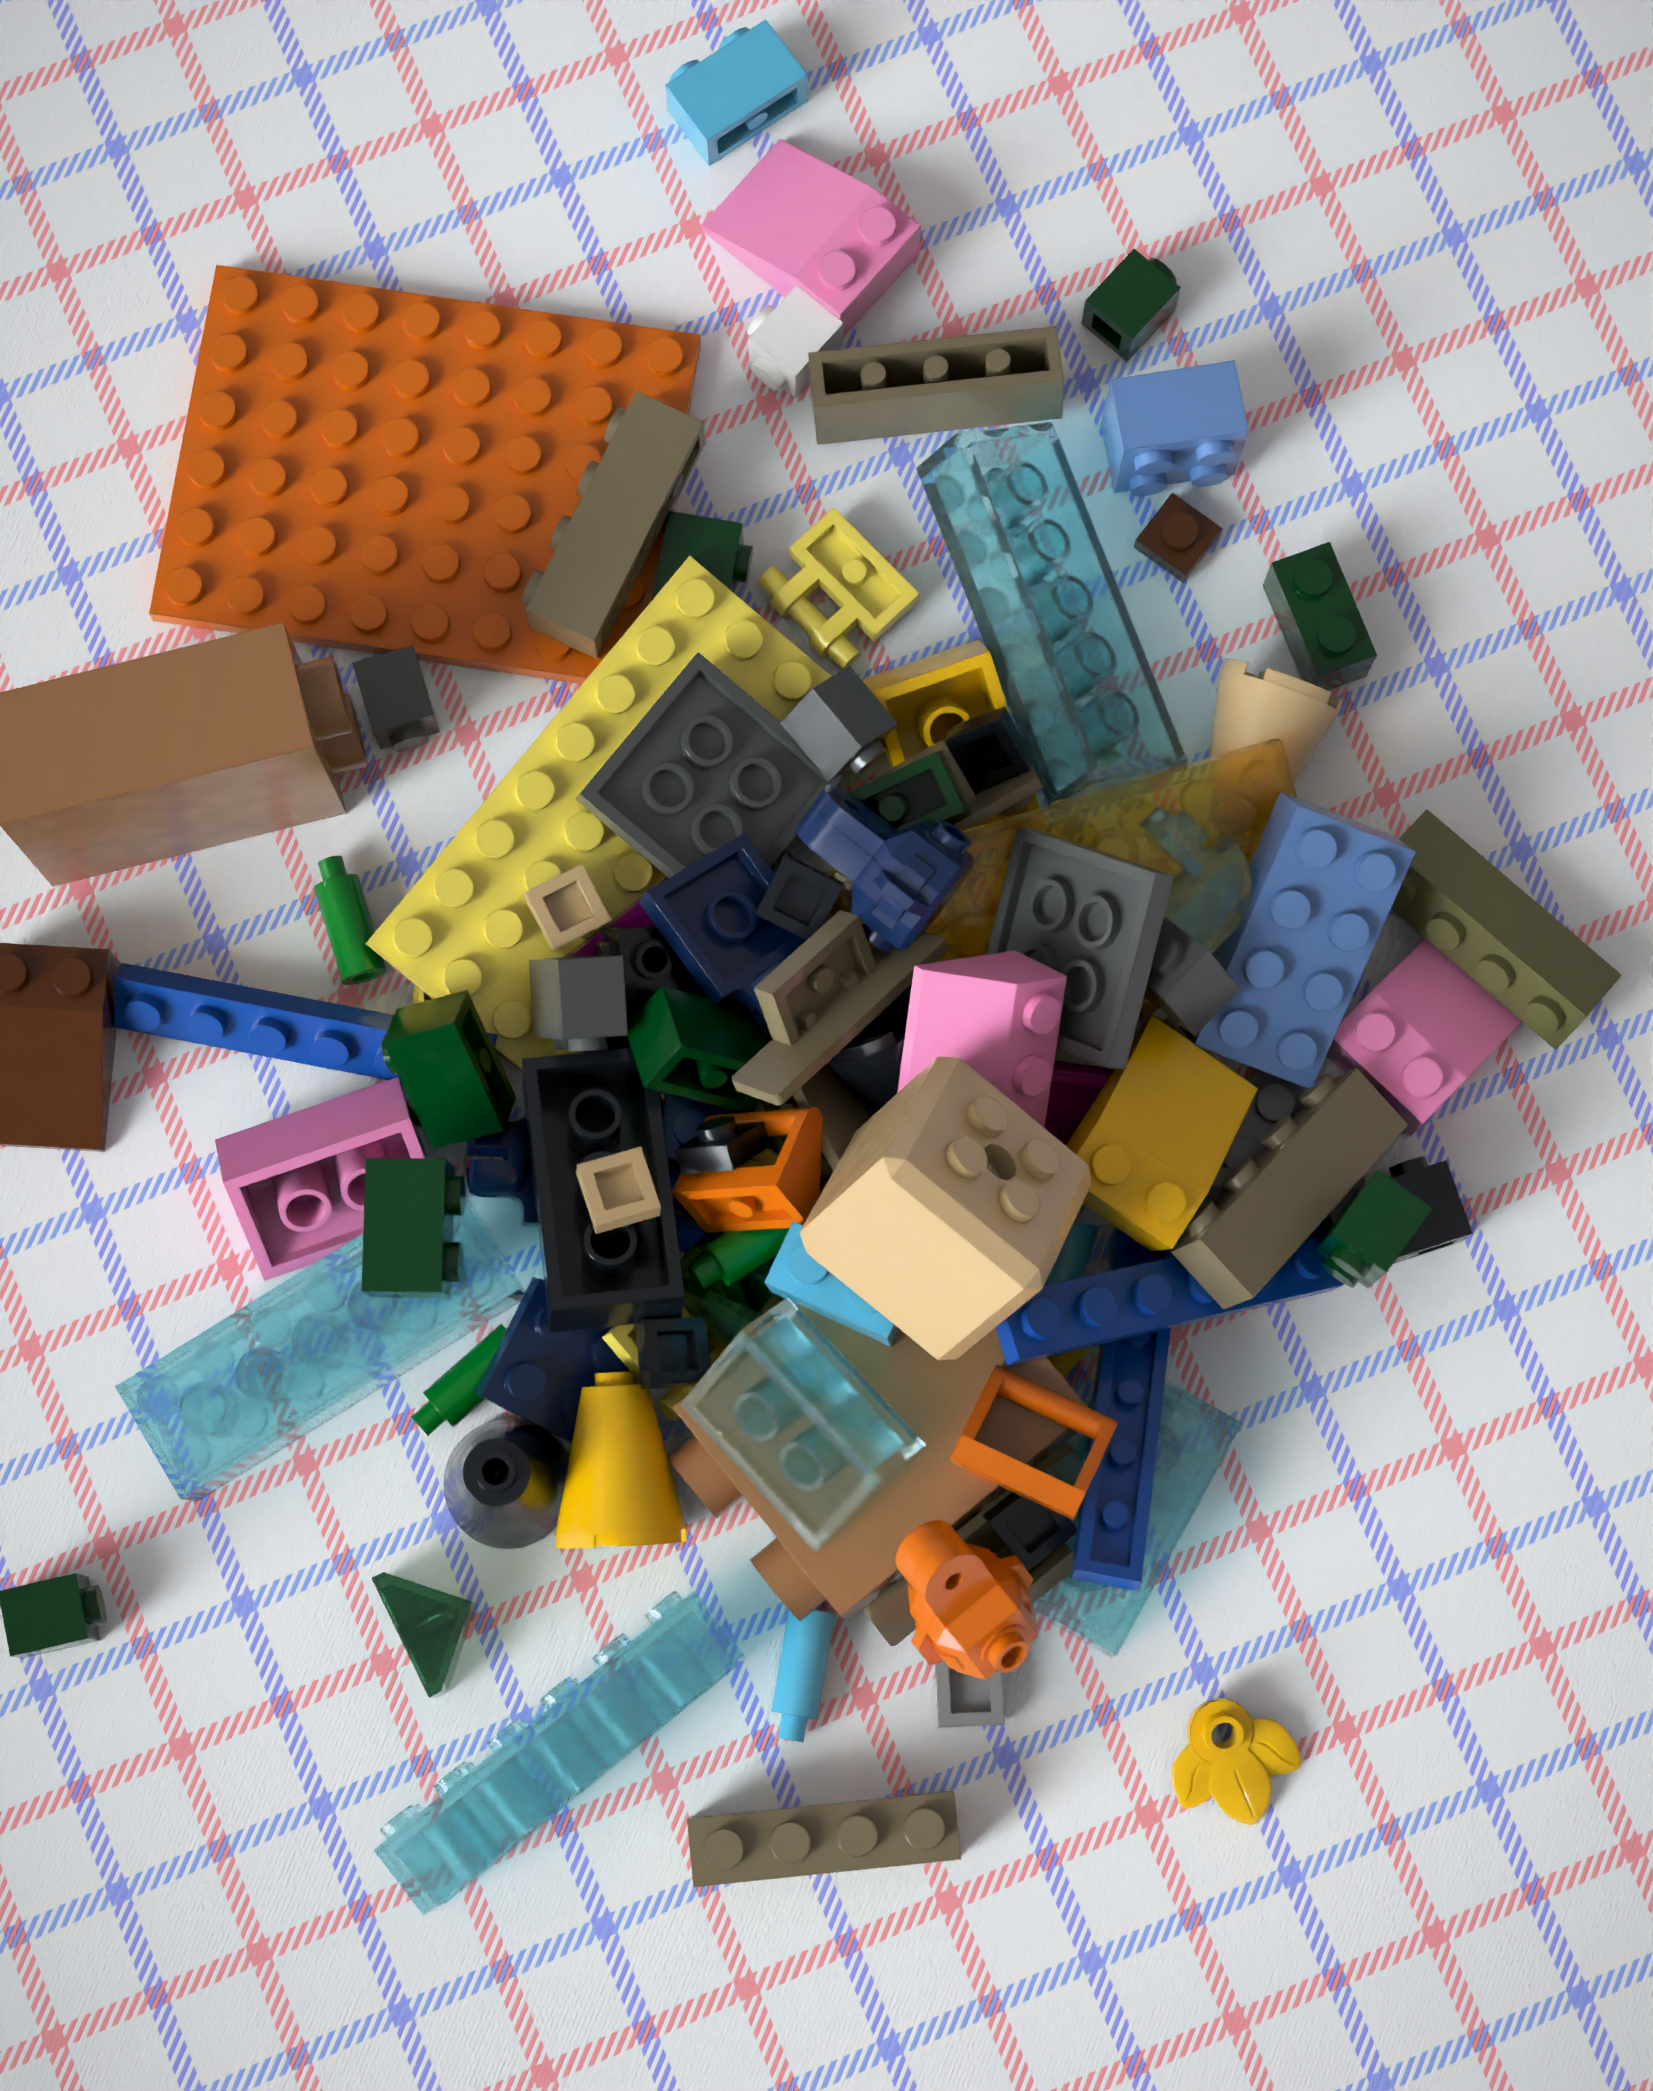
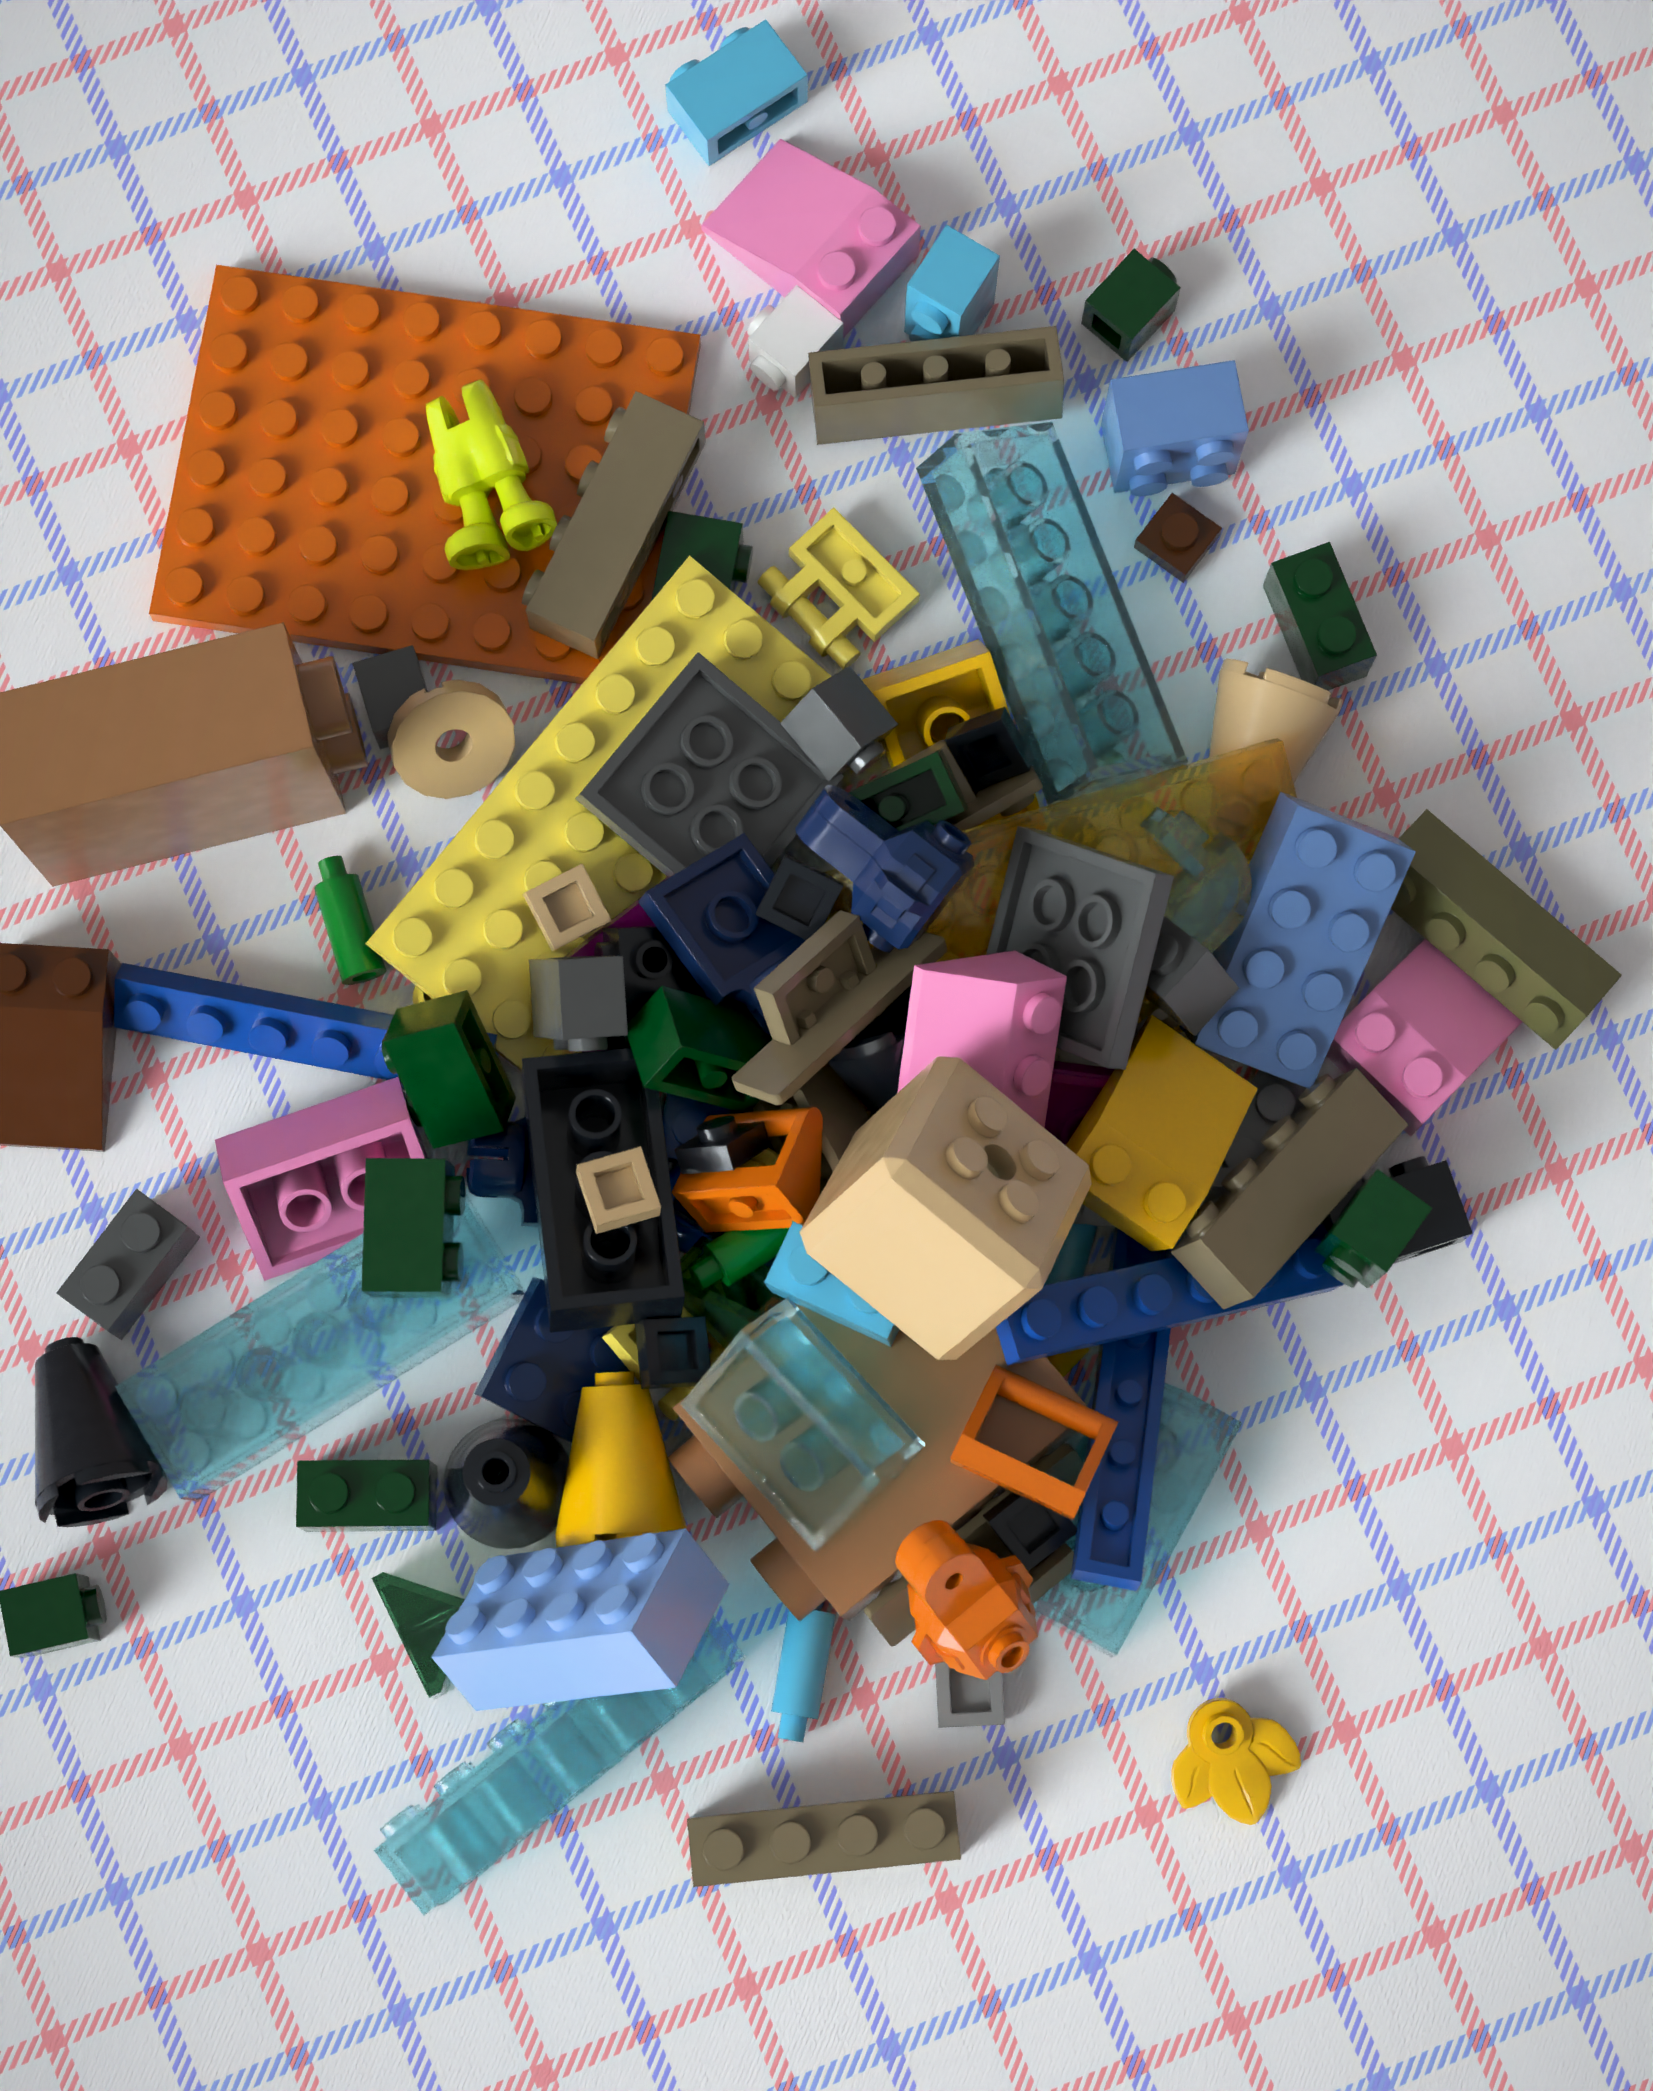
green cylinder [411,1324,507,1436] -> none
none -> black cone [35,1337,168,1527]
none -> dark grey brick [56,1189,200,1340]
none -> dark green brick [296,1459,437,1532]
none -> tan tile [387,679,515,799]
none -> neon yellow piece [426,380,557,570]
none -> light blue brick [431,1528,729,1711]
none -> medium azure brick [904,225,1000,341]

